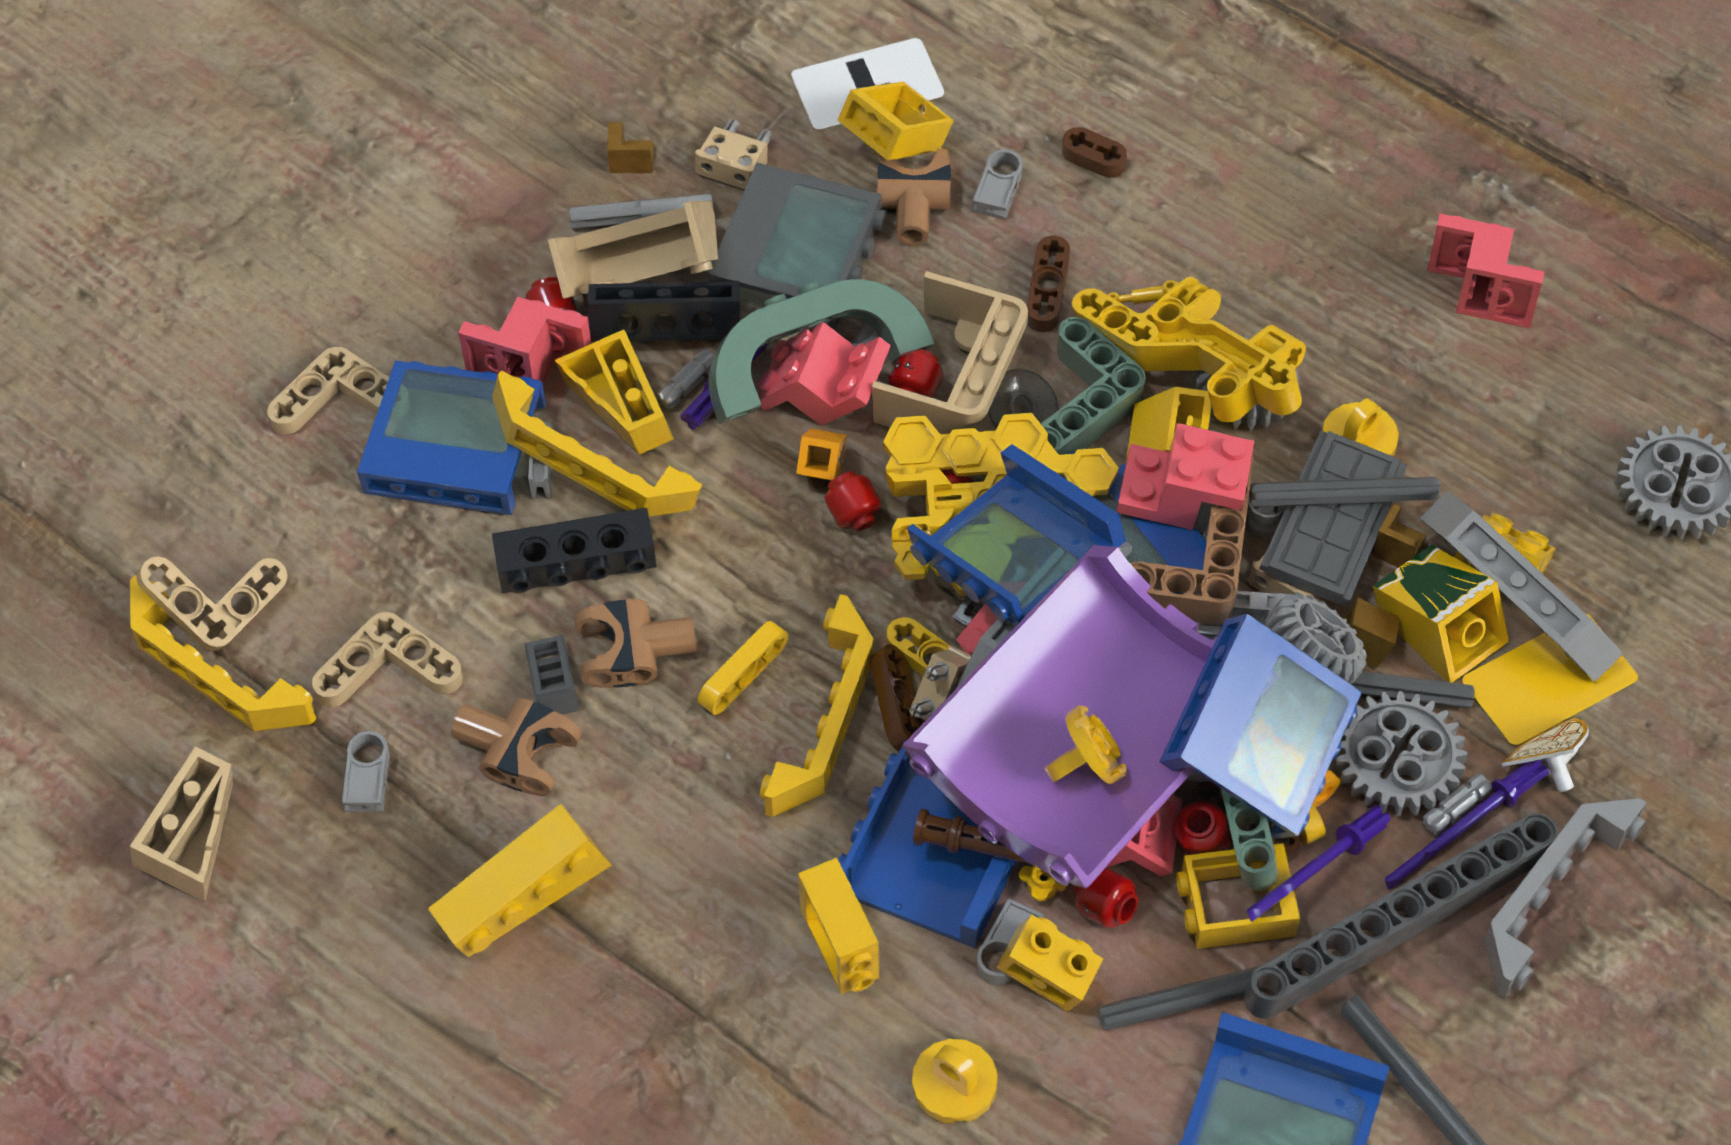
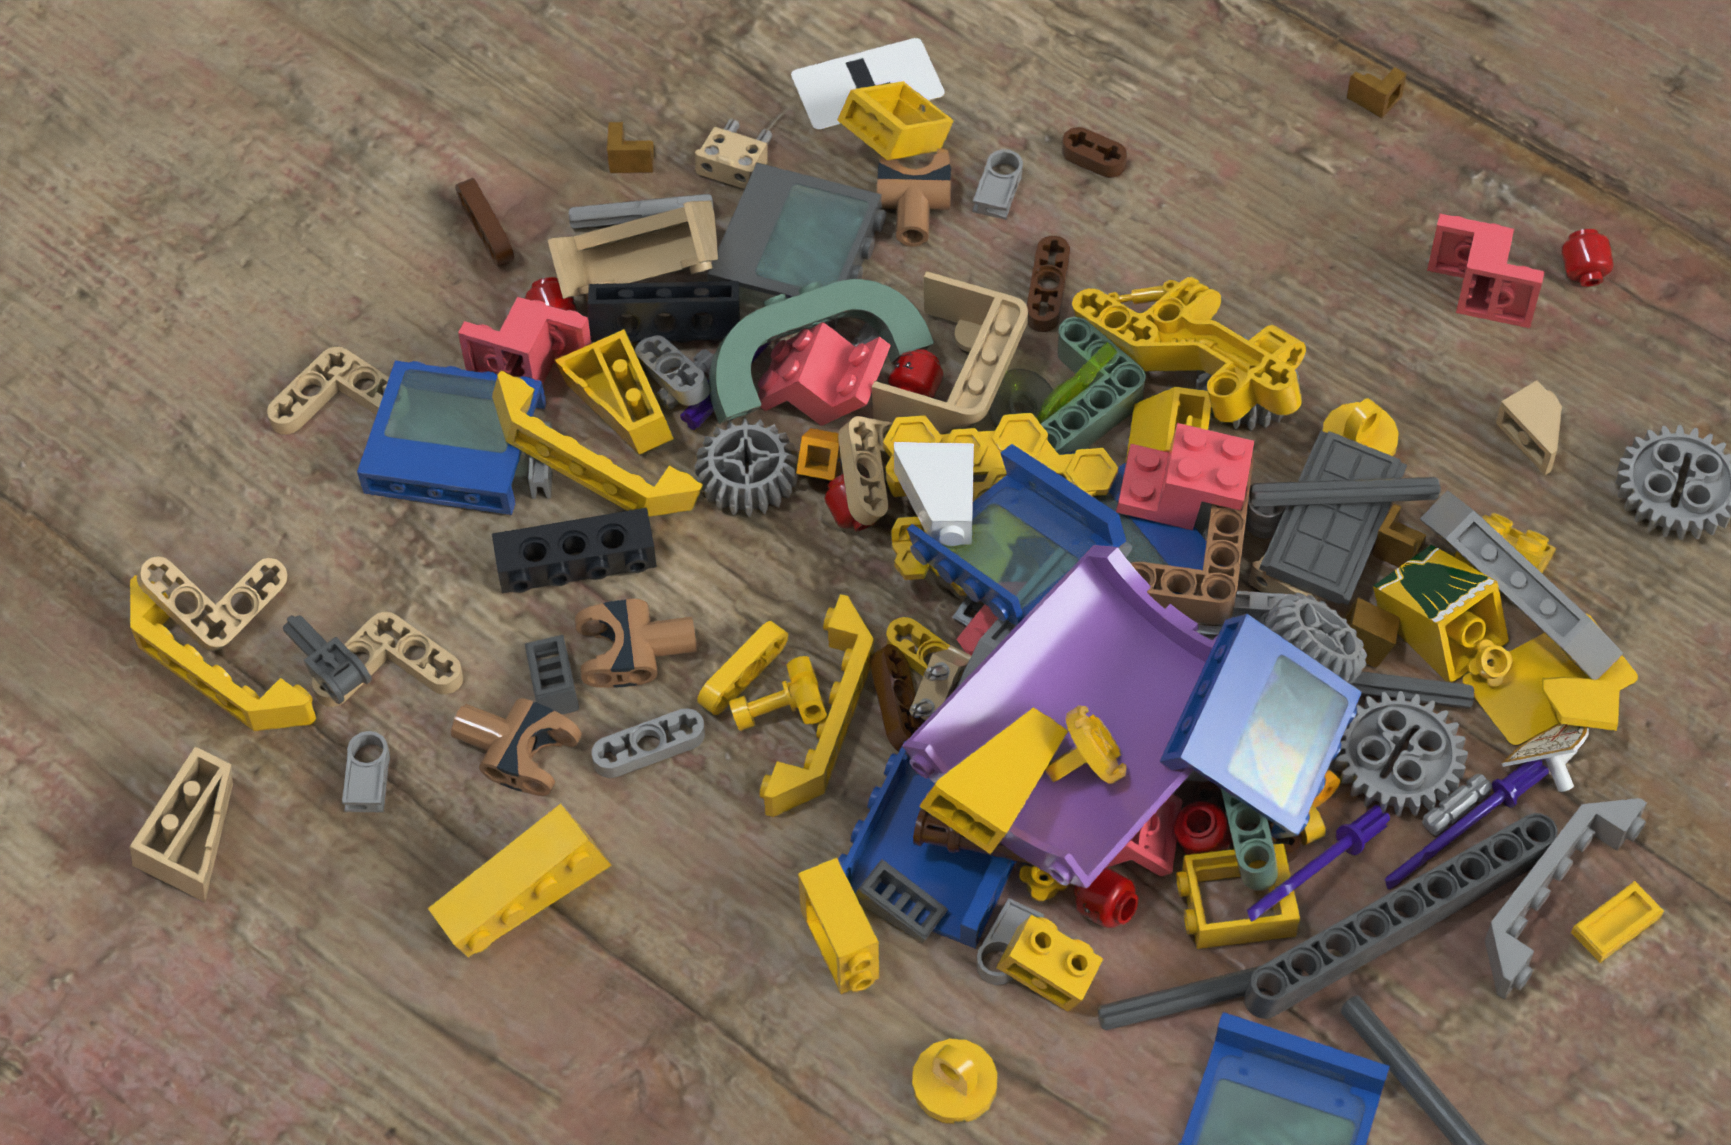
none -> dark grey connector [283,615,372,704]
none -> reddish brown beam [455,178,515,266]
none -> light grey beam [591,708,705,778]
none -> light grey beam [635,335,710,405]
none -> light grey gear [695,418,798,518]
none -> yellow bar [729,656,827,731]
none -> tan beam [838,417,893,525]
none -> dark grey slope [855,859,948,942]
none -> white slope [894,442,974,546]
none -> yellow slope [919,707,1068,854]
none -> clear neon green piece [1037,342,1117,424]
none -> pearl gold panel [1346,67,1407,119]
none -> yellow plate [1467,639,1513,687]
none -> tan slope [1496,380,1562,475]
none -> yellow slope [1542,677,1620,731]
none -> red head [1561,229,1614,287]
none -> yellow tile [1571,881,1664,963]

